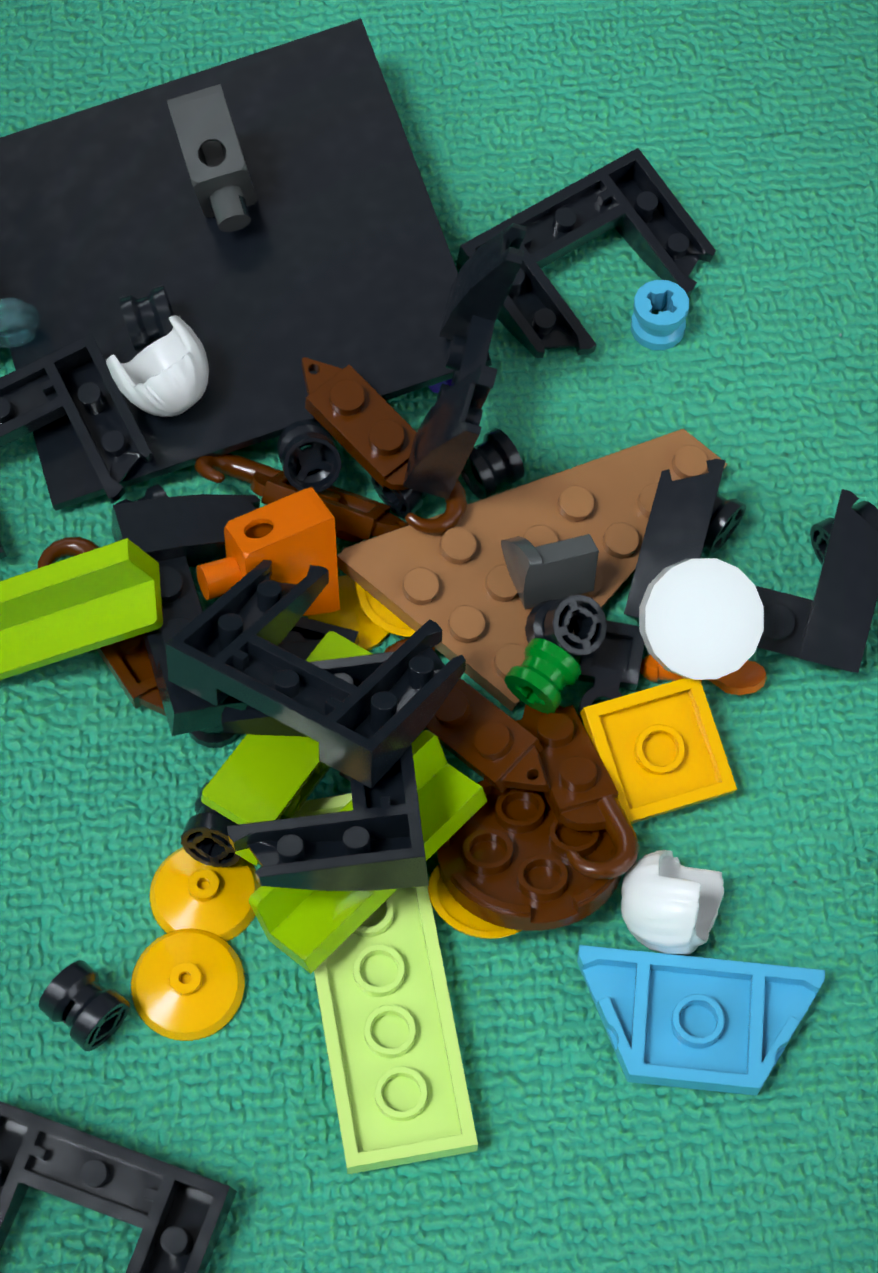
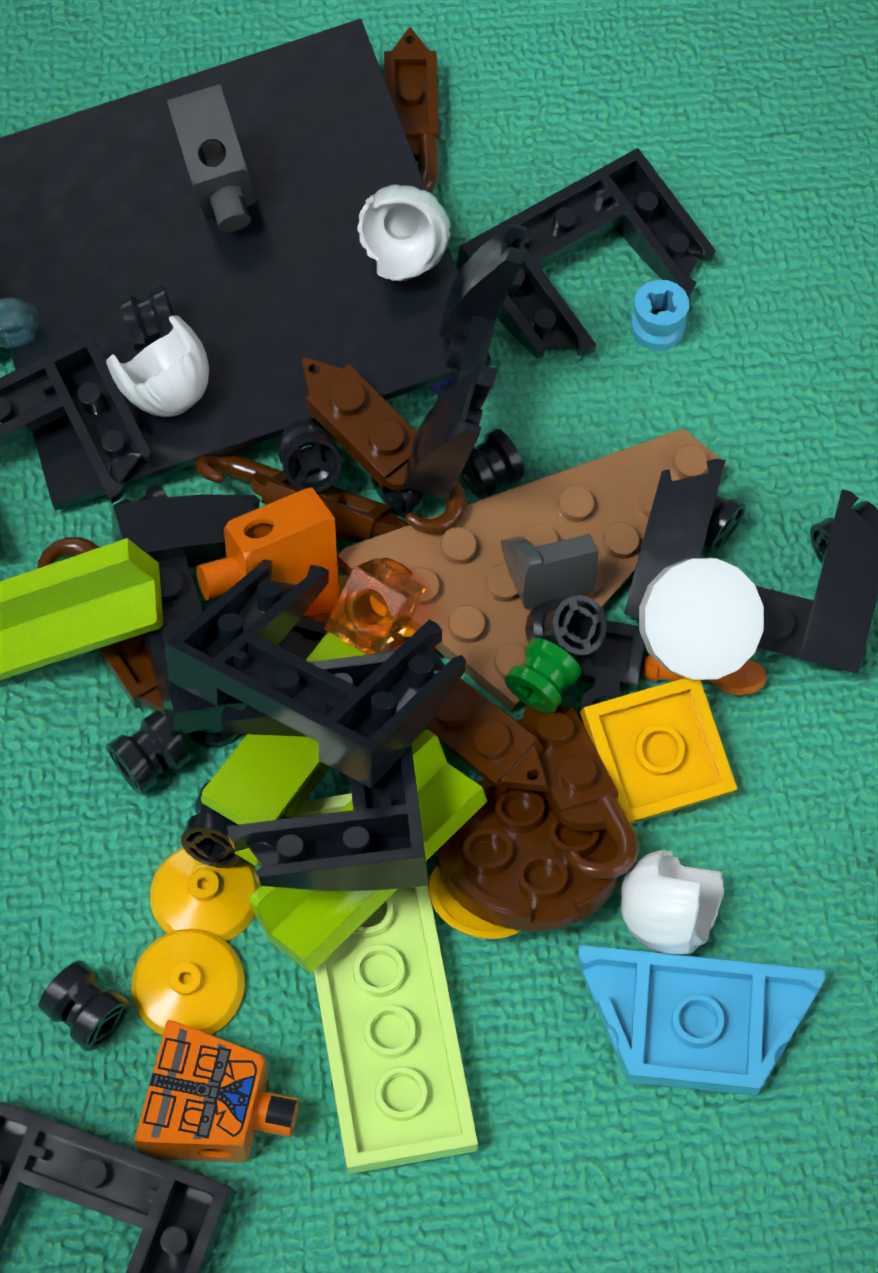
none -> black wheel [106,710,192,795]
none -> orange torso [134,1020,299,1163]
none -> clear orange brick [324,557,426,655]
none -> white hair [357,184,451,281]
none -> reddish brown plate [384,28,440,193]

